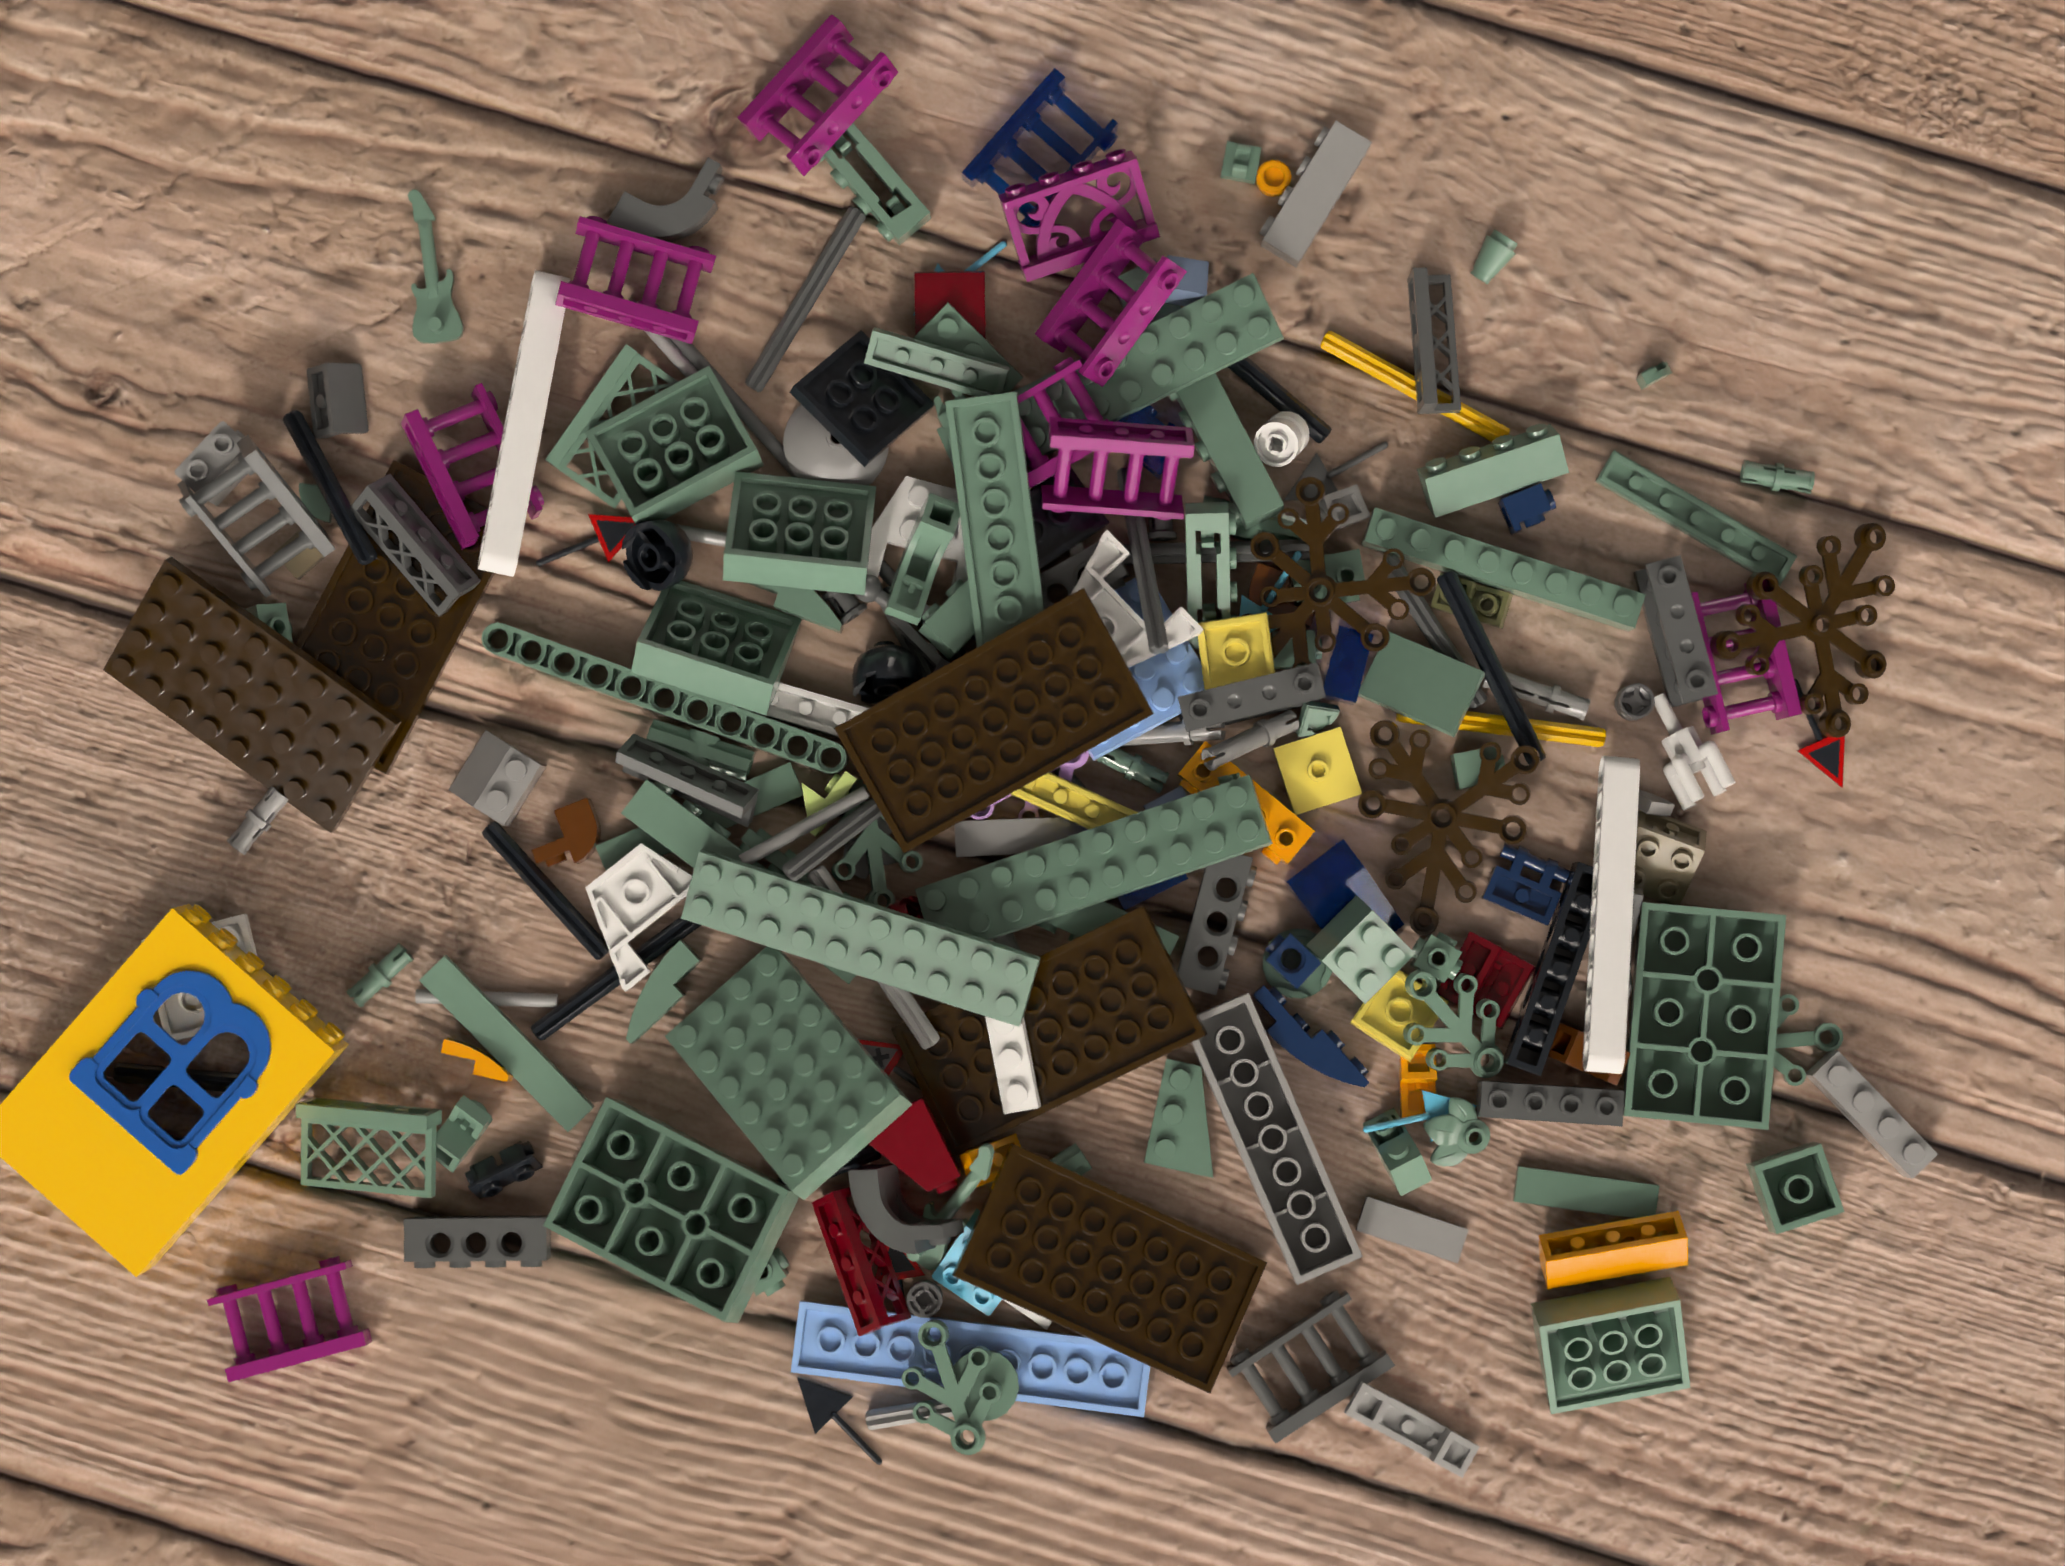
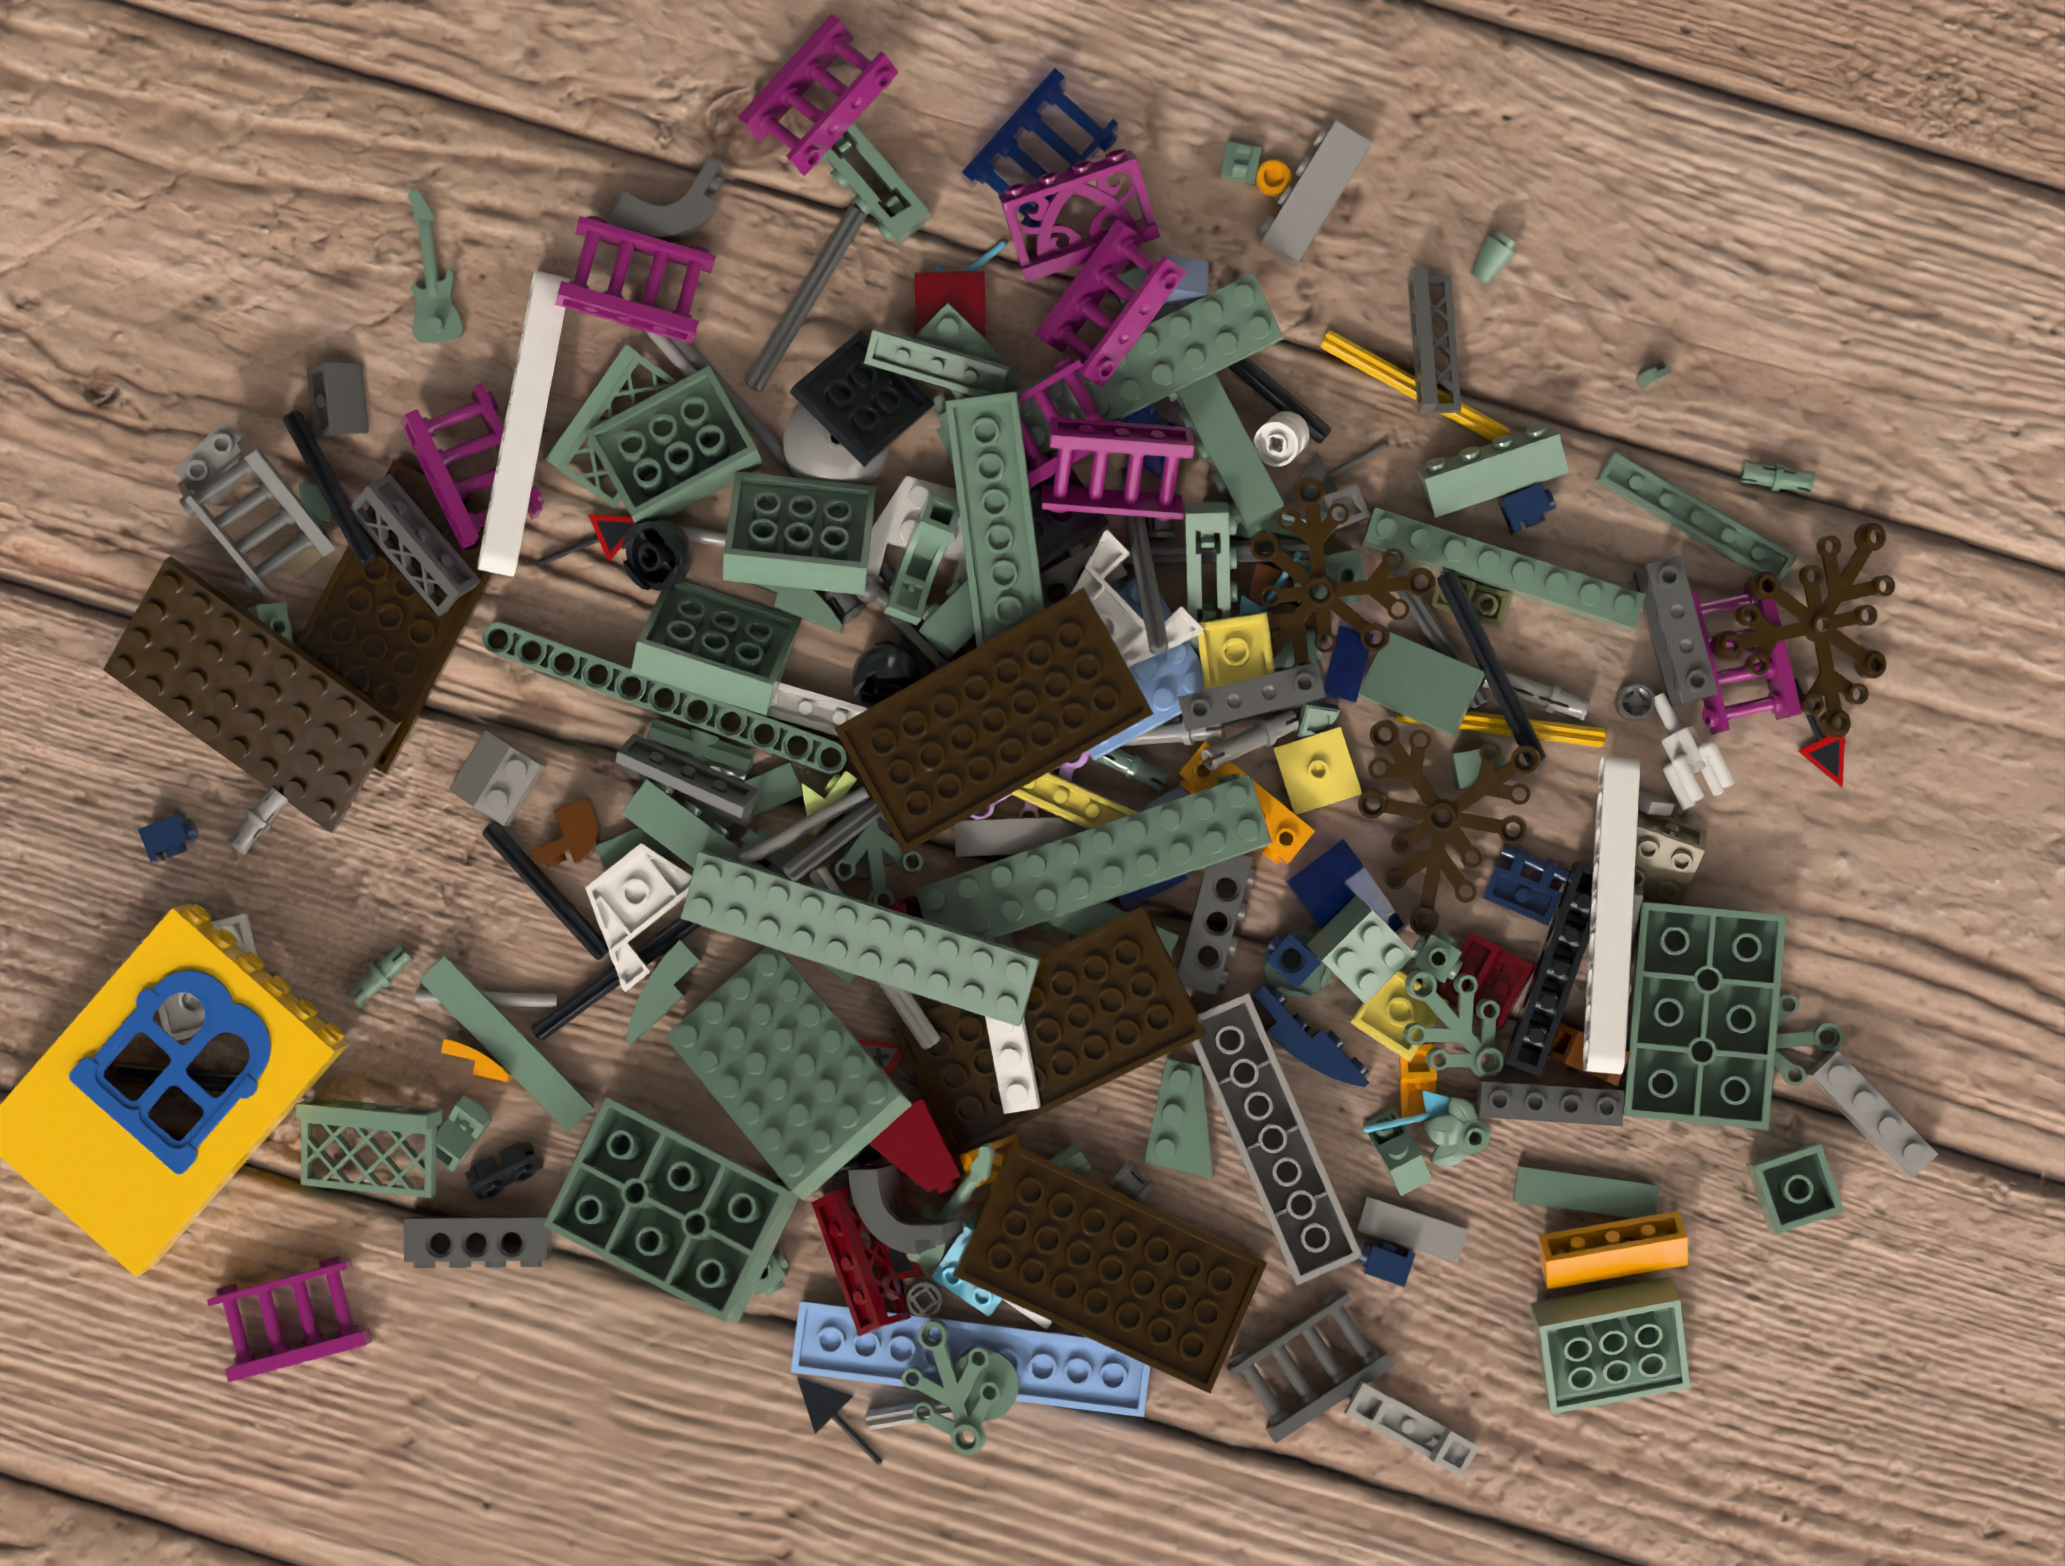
none -> dark blue brick [138,814,199,863]
none -> dark grey bush [1108,1160,1155,1202]
none -> dark blue brick [1358,1240,1416,1287]

